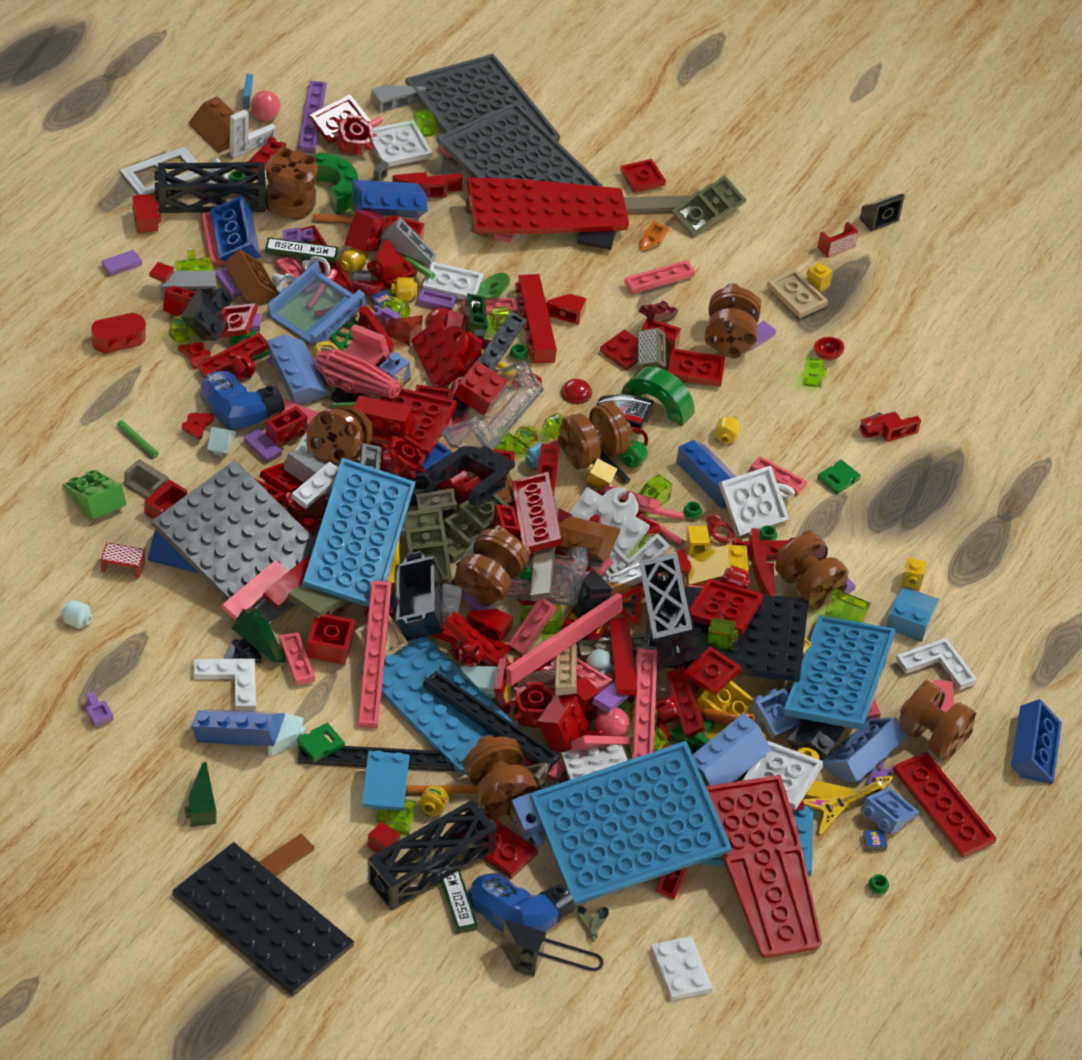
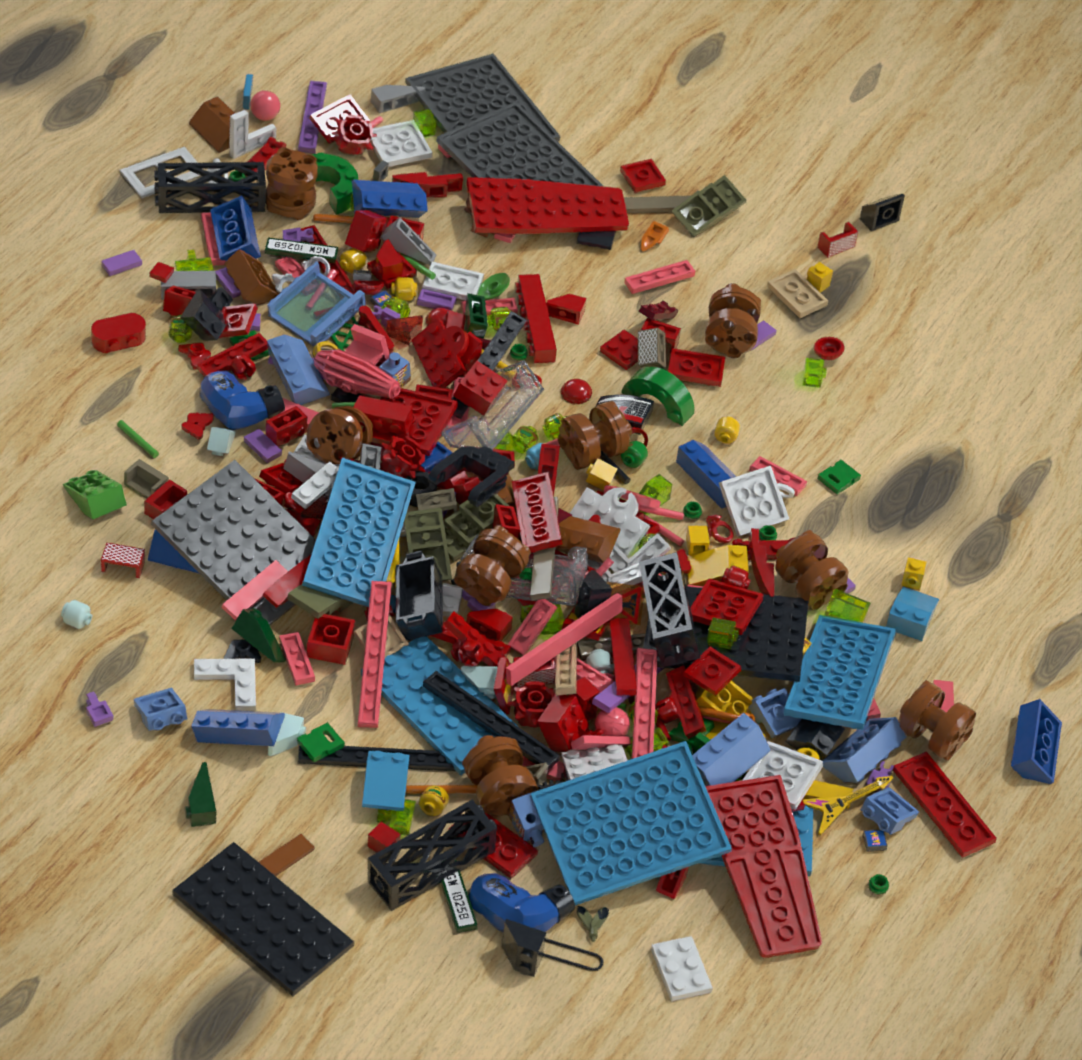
red brick [132,194,161,233] -> none
red plate [859,411,921,442] -> none
white plate [896,638,977,690] -> none
none -> medium blue plate [133,687,187,731]

